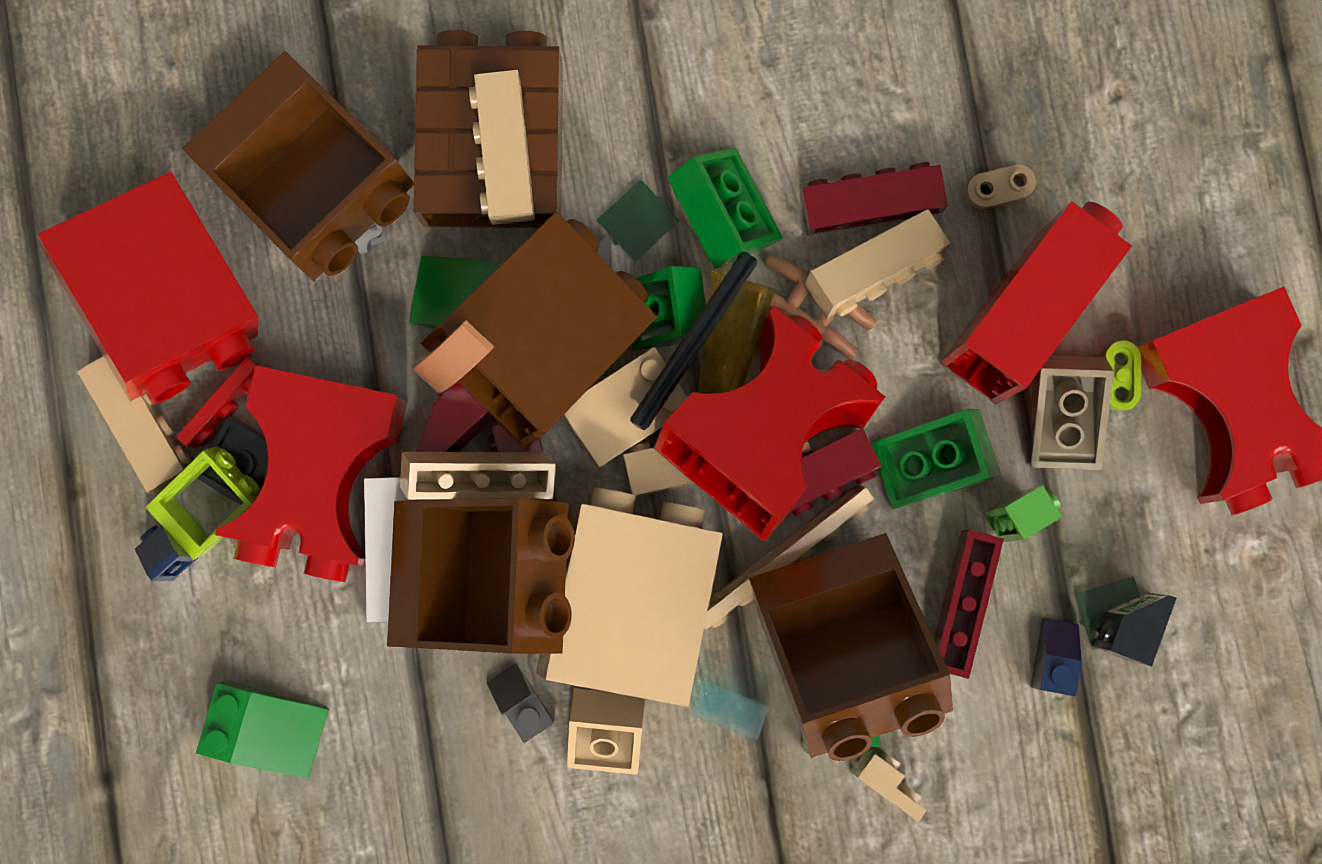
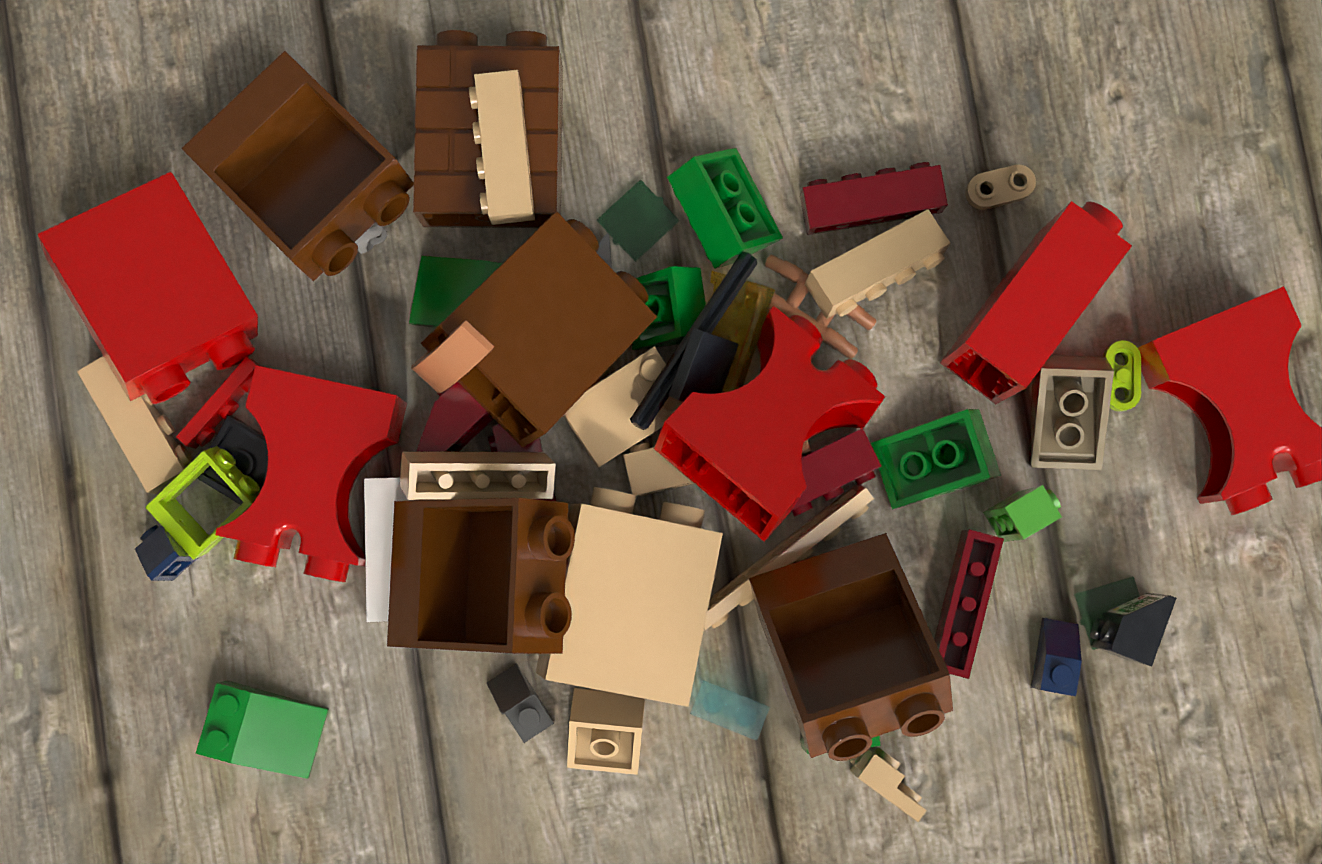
none -> black tile [669,328,739,402]

